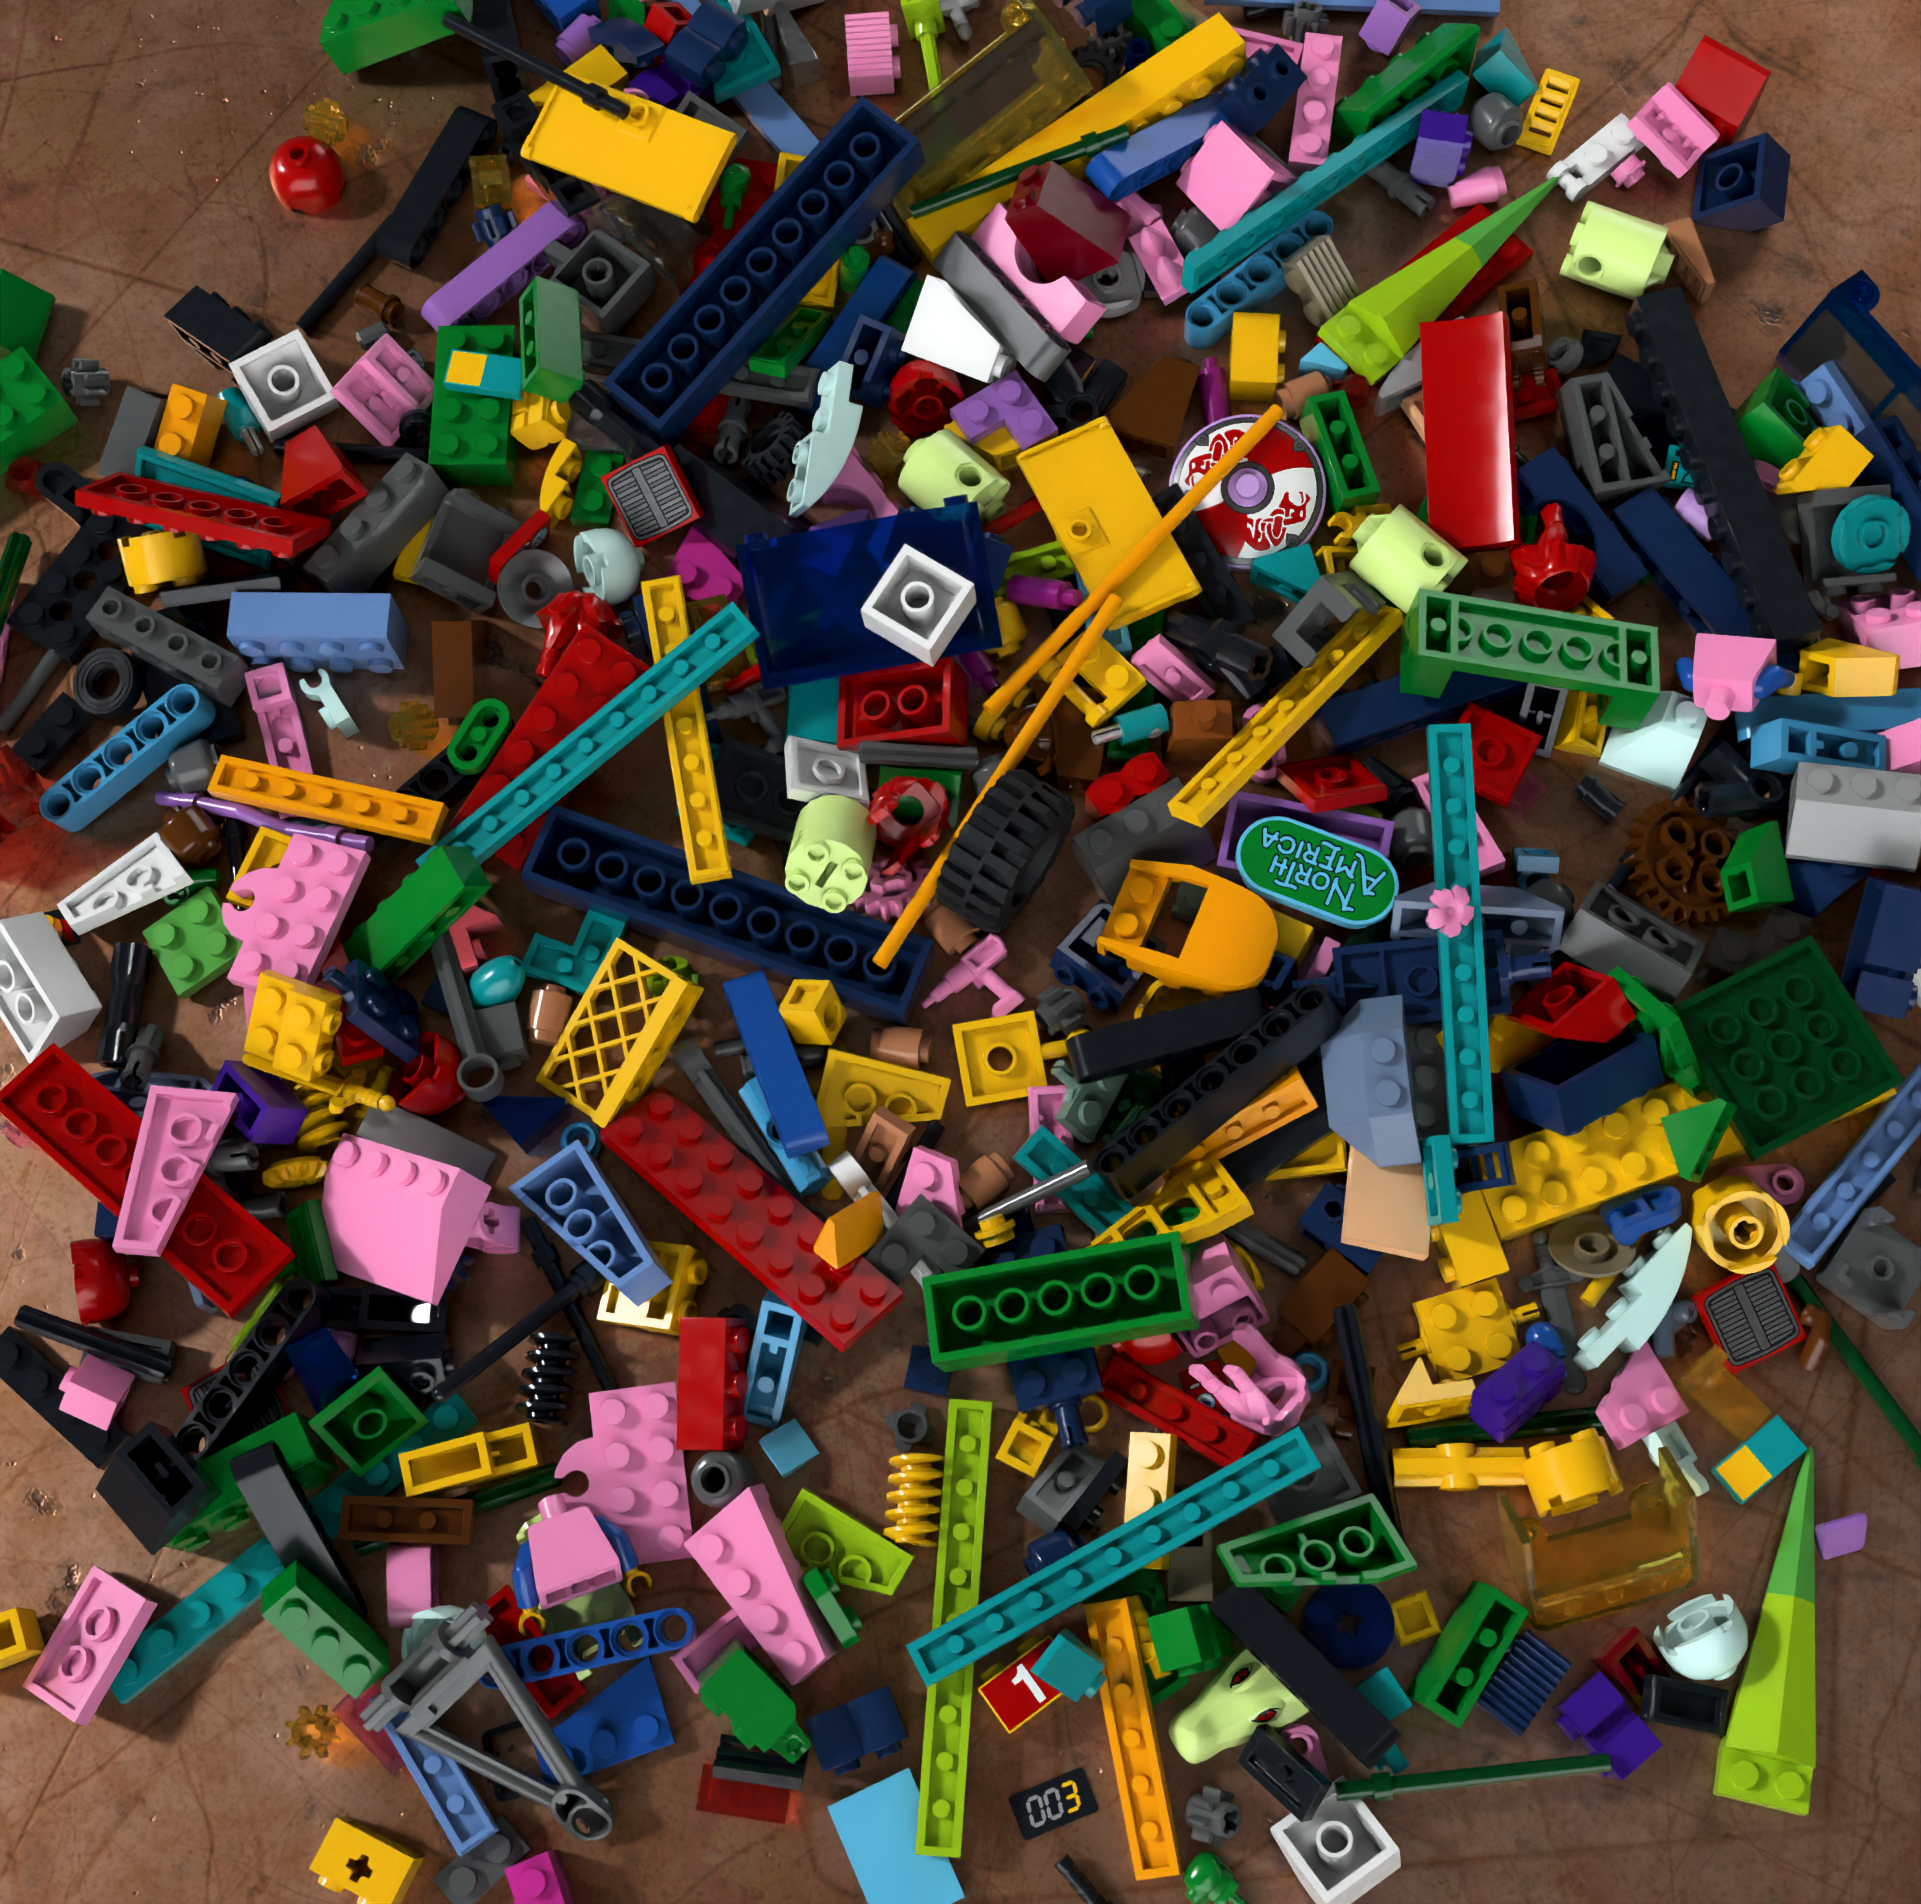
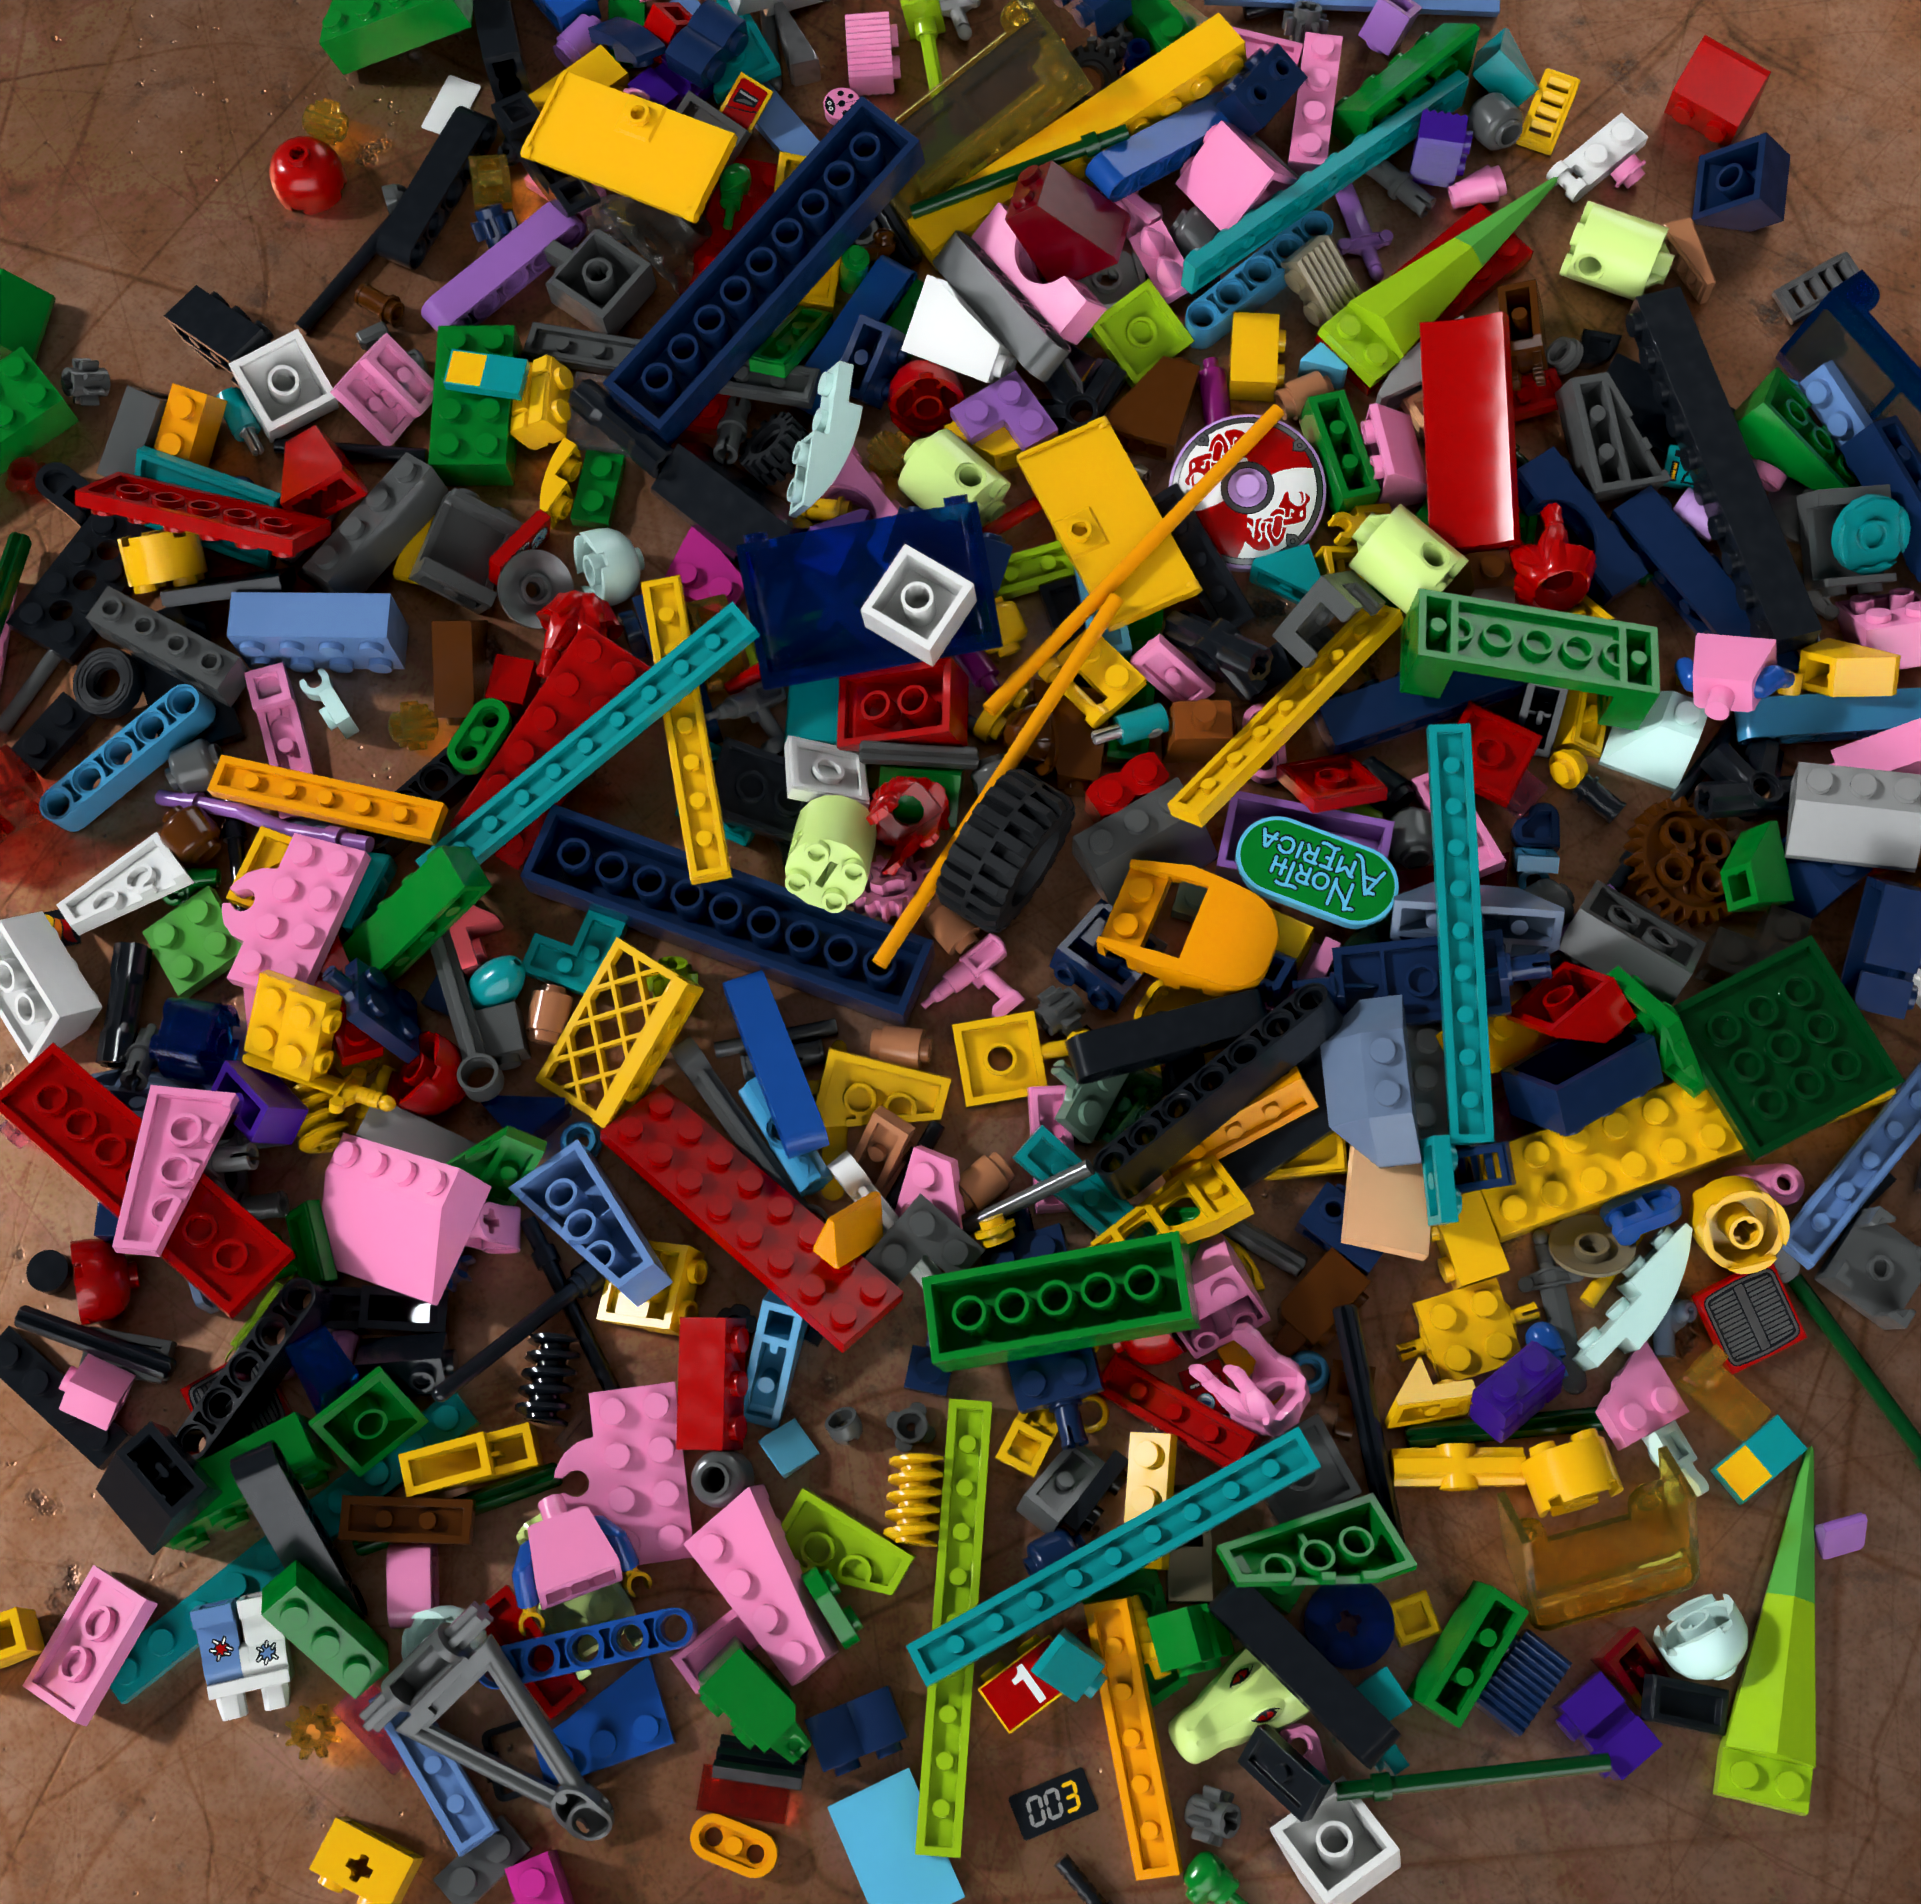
yellow gear [262,1156,329,1190] -> none
black plate [399,409,432,447] -> none
black bar [442,12,630,120] -> none
green brick [519,276,585,404] -> none
tile [600,443,705,547] -> none
yellow brick [778,979,848,1045] -> none
magenta cylinder [1006,574,1083,611] -> none
clear red plate [1332,374,1378,409] -> none
bright pink plant [1425,885,1474,938] -> none
bright pink bracket [1626,82,1720,179] -> none
green slope [1661,1098,1738,1183] -> none
dark azure slope [1750,718,1886,774] -> none
yellow slope [1772,424,1874,495] -> none
reddish brown arm [1798,1303,1832,1371] -> none
none -> black tile [26,1250,73,1294]
none -> clear blue brick [149,997,240,1086]
none -> hips [190,1591,295,1721]
none -> teal slope [342,852,398,937]
none -> dark grey hinge [381,184,407,215]
none -> white sticker [421,75,481,134]
none -> green wing [445,1125,547,1206]
none -> red brick [484,654,542,720]
none -> light orange plate [690,1813,779,1878]
none -> slope [719,72,773,157]
none -> yellow pin [801,496,852,522]
none -> bright pink tile [823,88,859,126]
none -> dark grey hinge [825,1407,863,1446]
none -> lime plate [1089,279,1194,388]
none -> medium lavender sword [1335,183,1393,281]
none -> bright pink slope [1361,403,1427,508]
none -> dark blue tile [1510,802,1560,852]
none -> yellow plate [1549,749,1588,789]
none -> flat silver slope [1772,252,1865,325]

